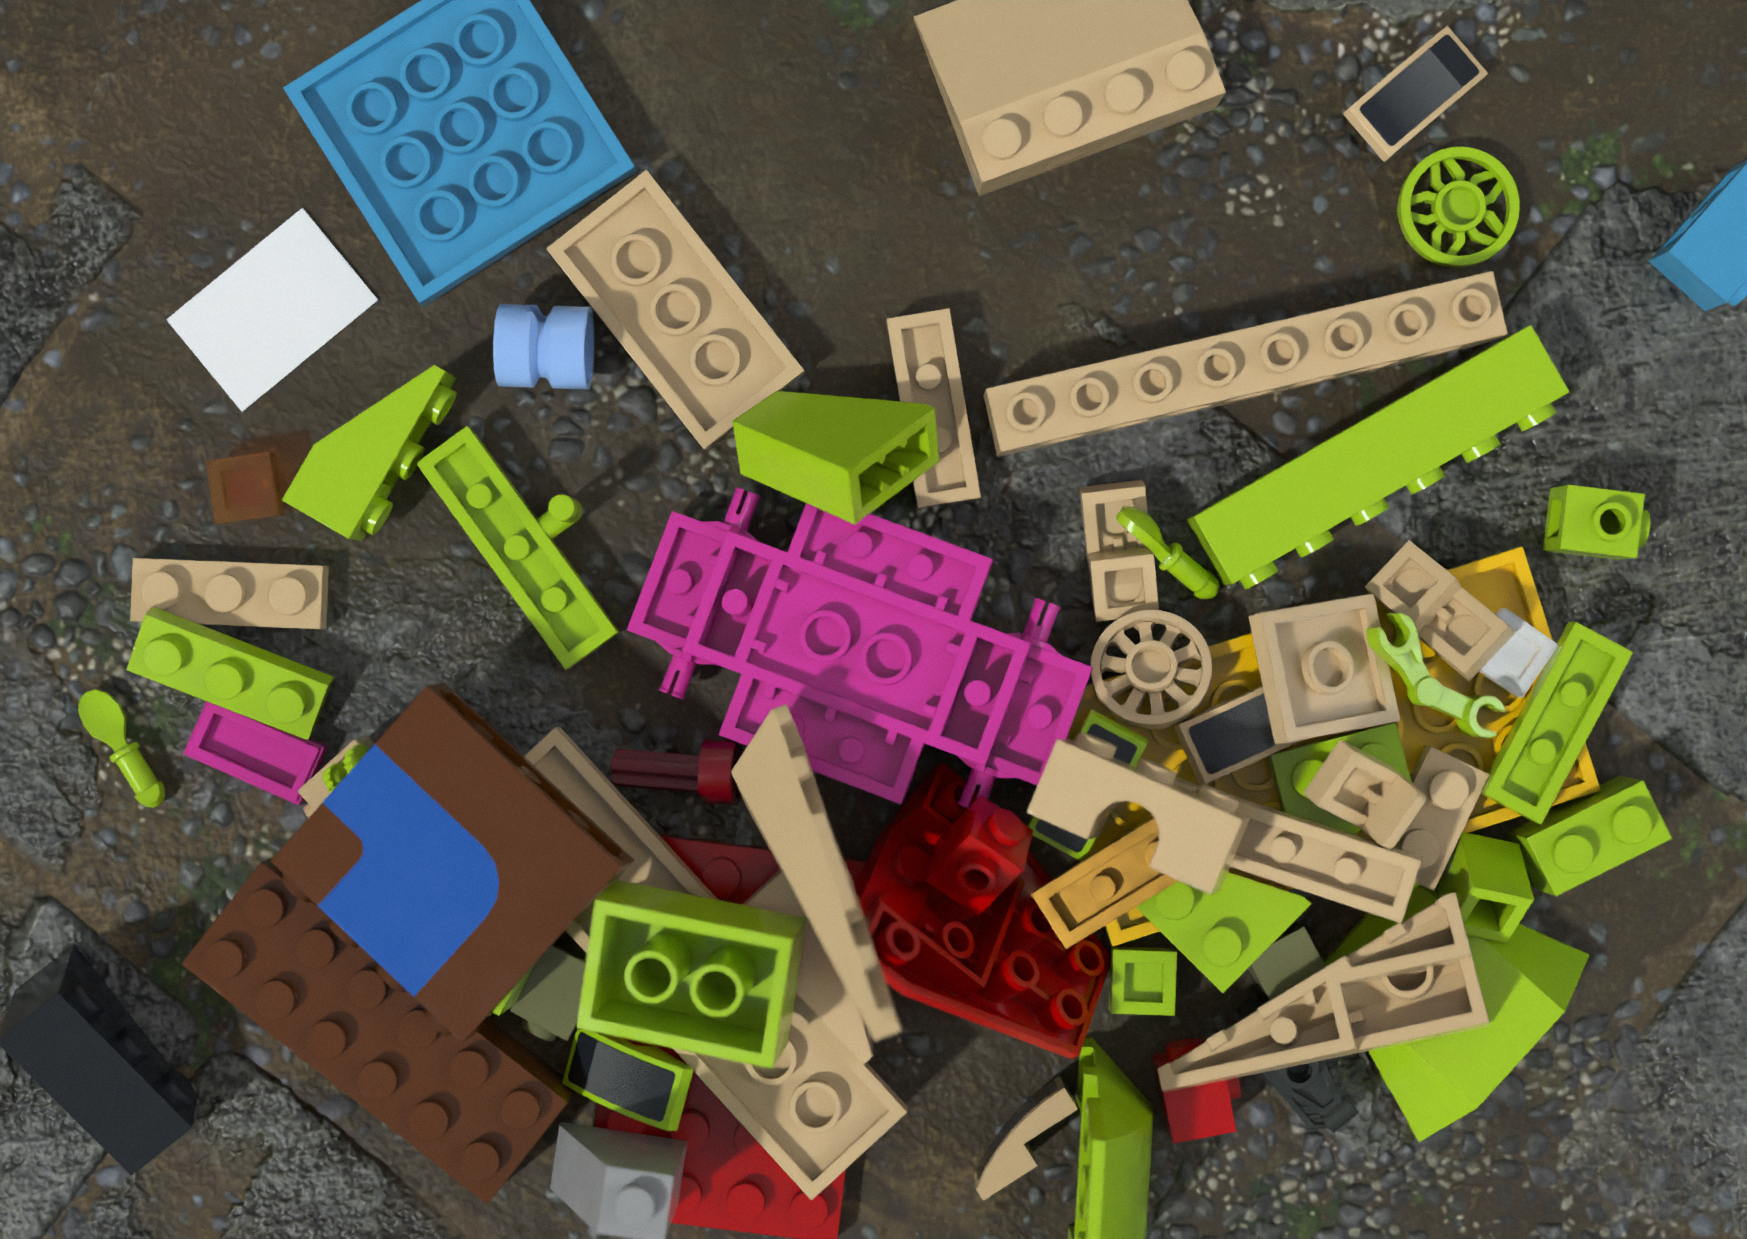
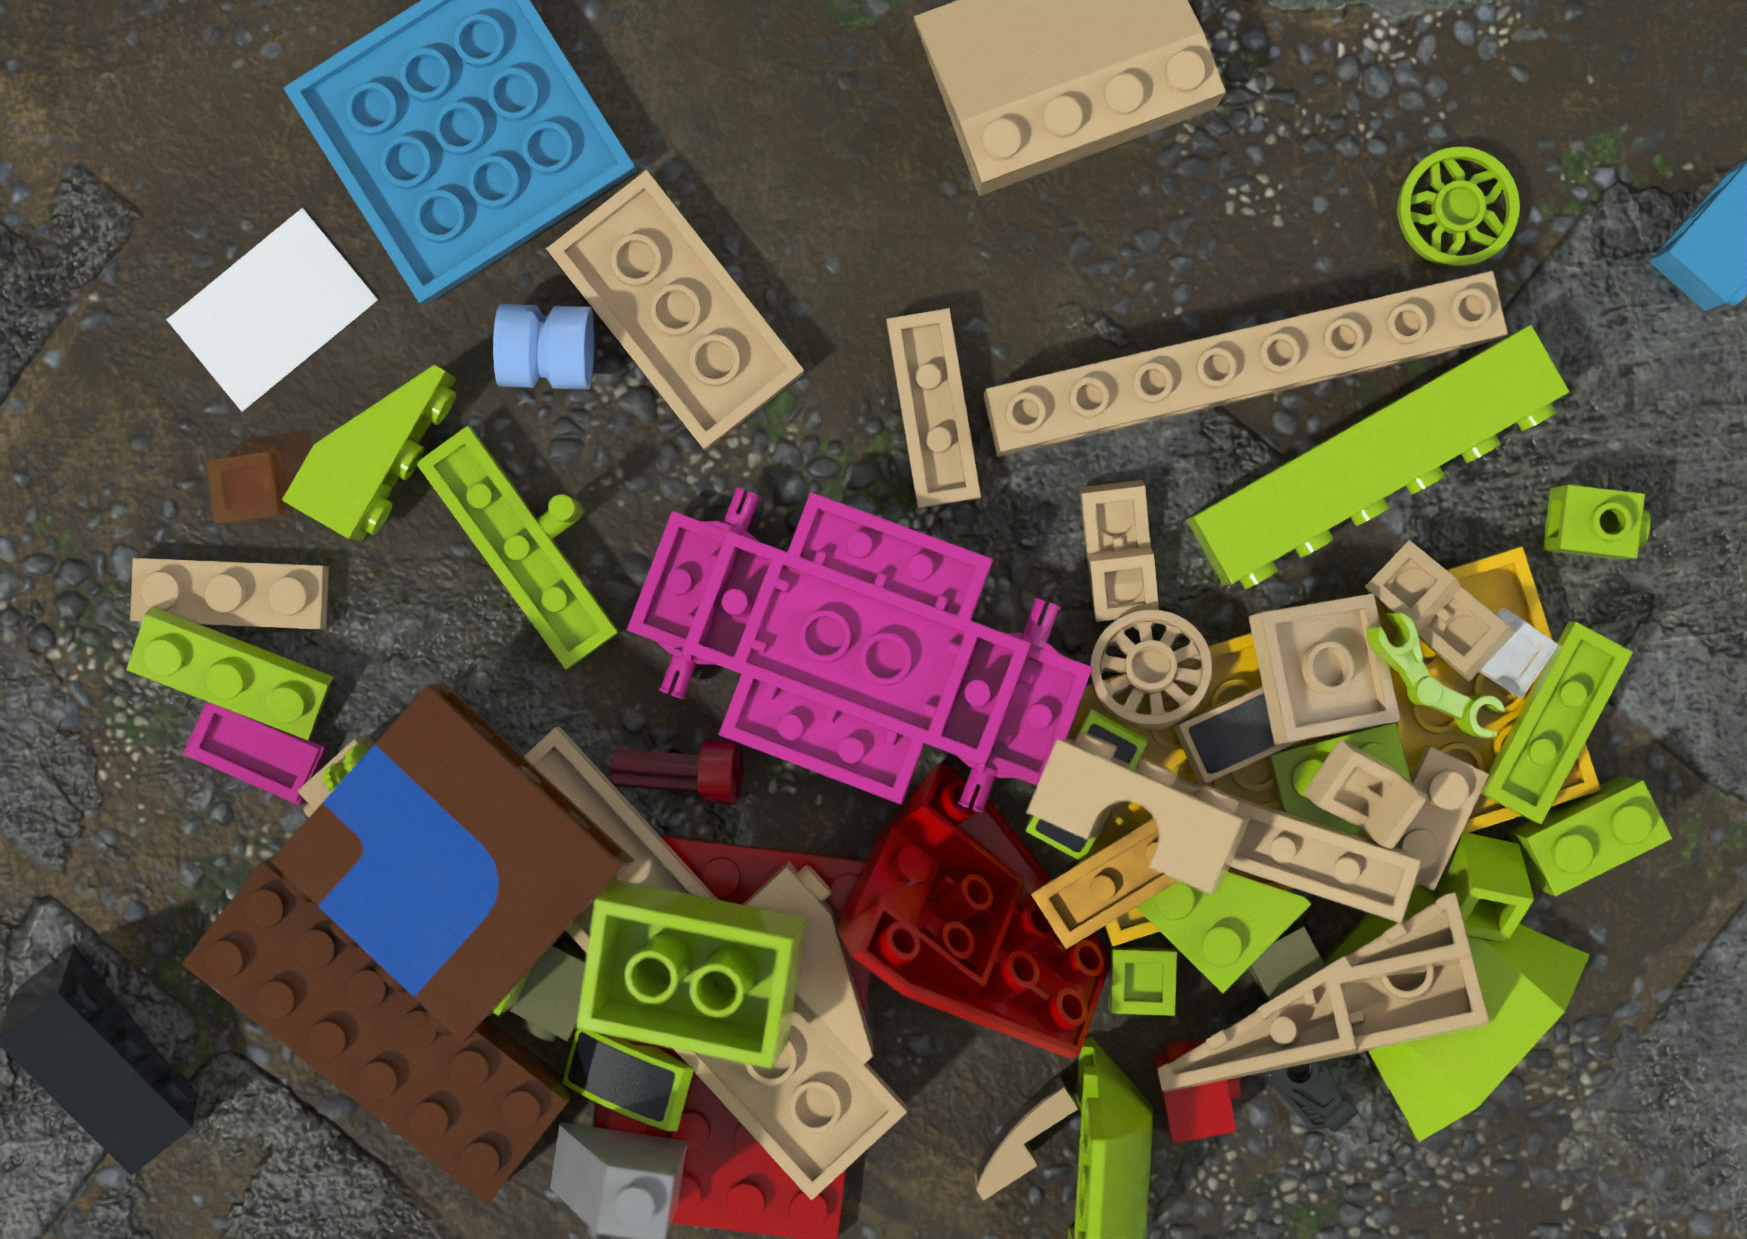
lime piece [78,689,165,808] -> none
tan wedge [731,704,902,1041] -> none
lime slope [732,391,940,525] -> none
red brick [925,795,1033,916] -> none
lime piece [1116,506,1220,600] -> none
slope [1343,26,1488,162] -> none

